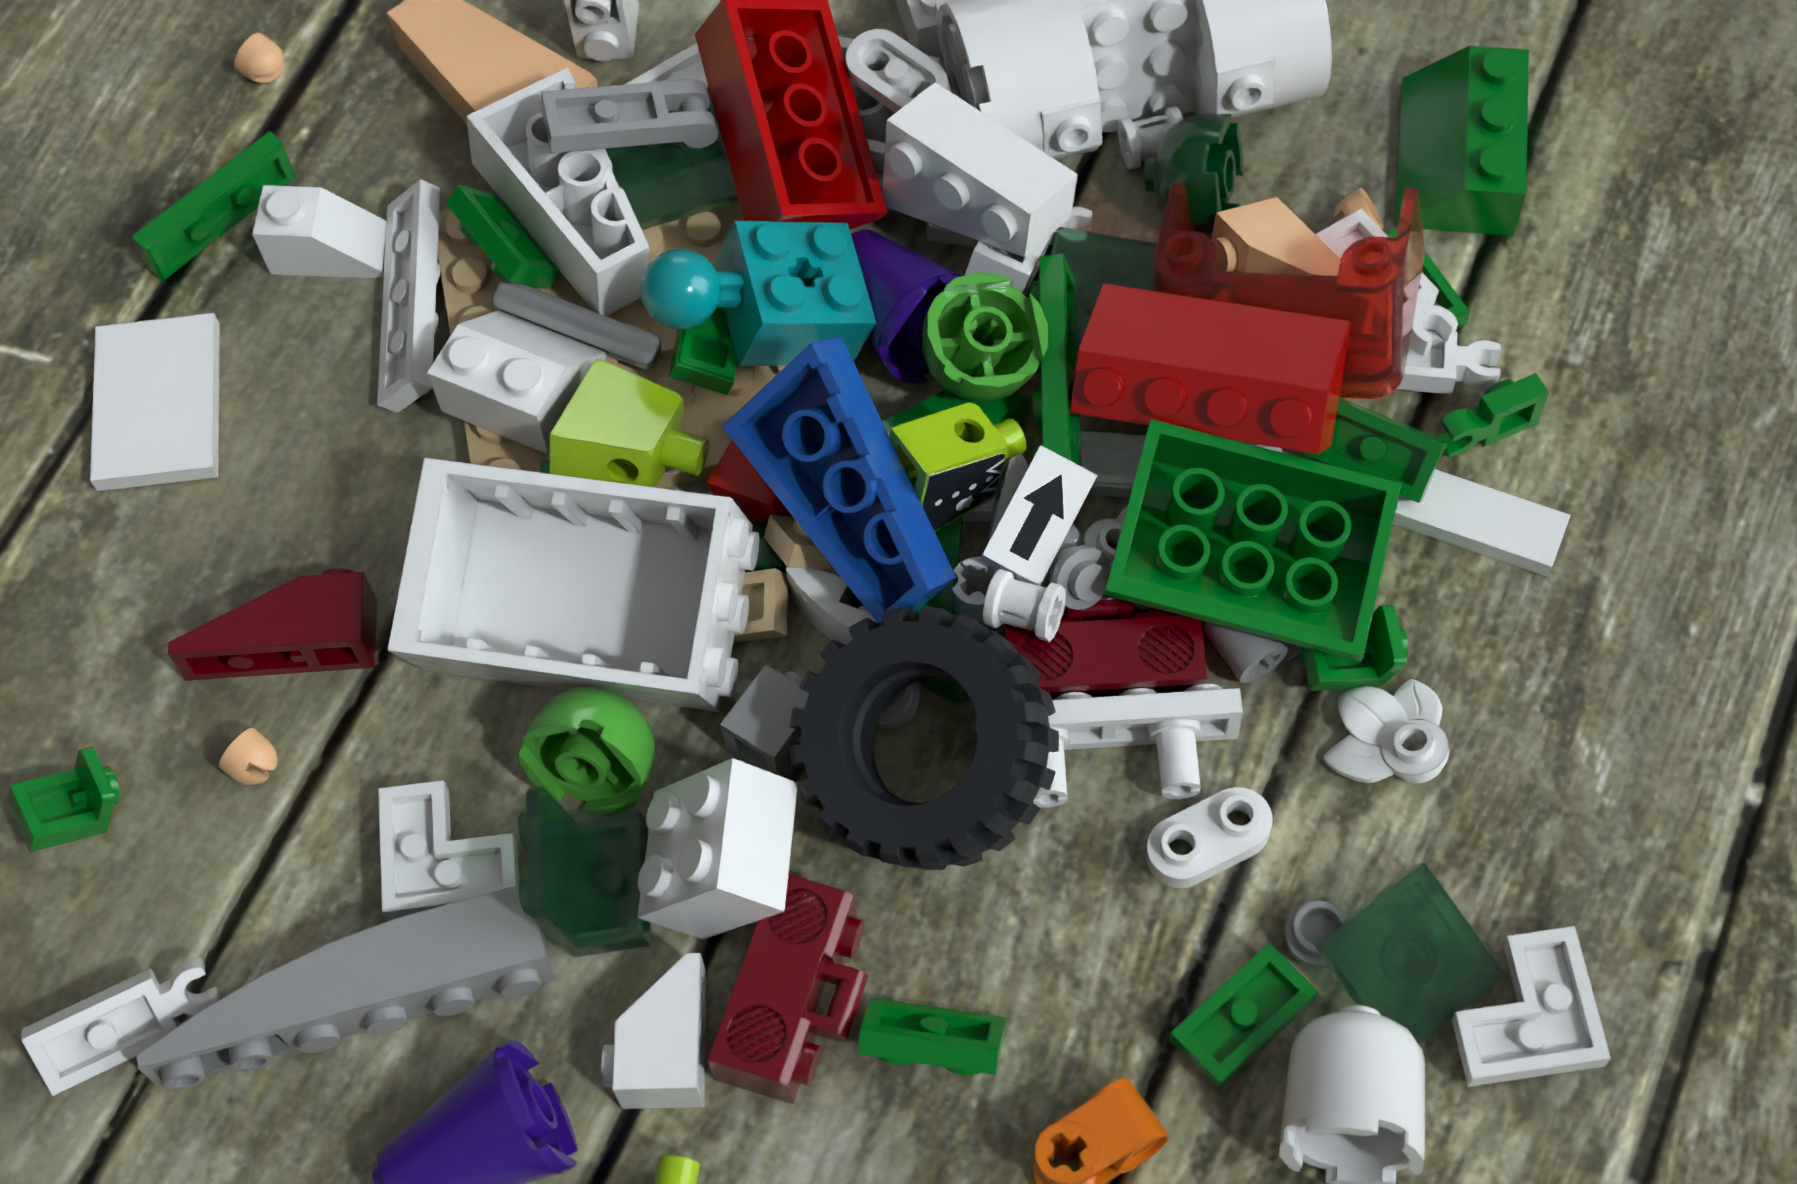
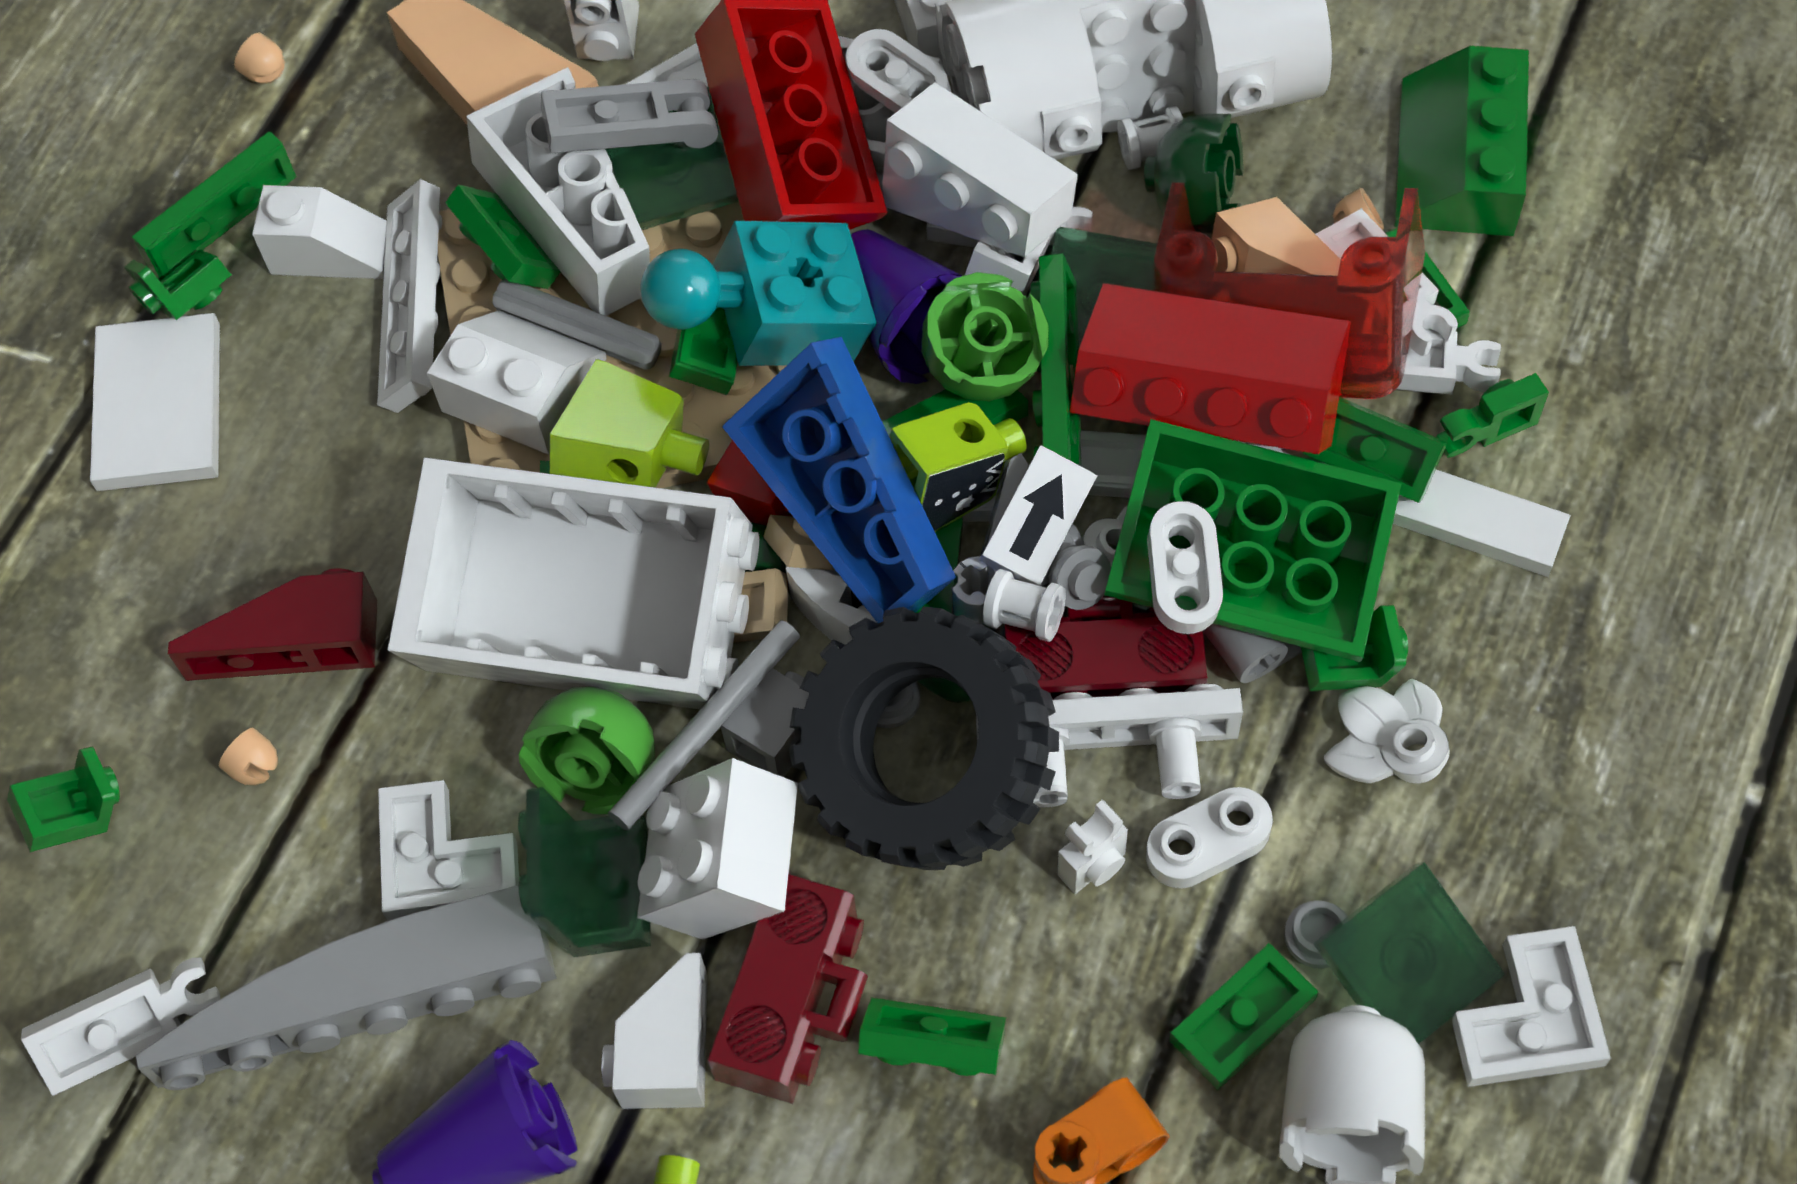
none -> green bracket [124,249,232,320]
none -> light grey bar [608,620,800,831]
none -> white plate [1058,800,1128,894]
none -> white plate [1147,501,1223,634]

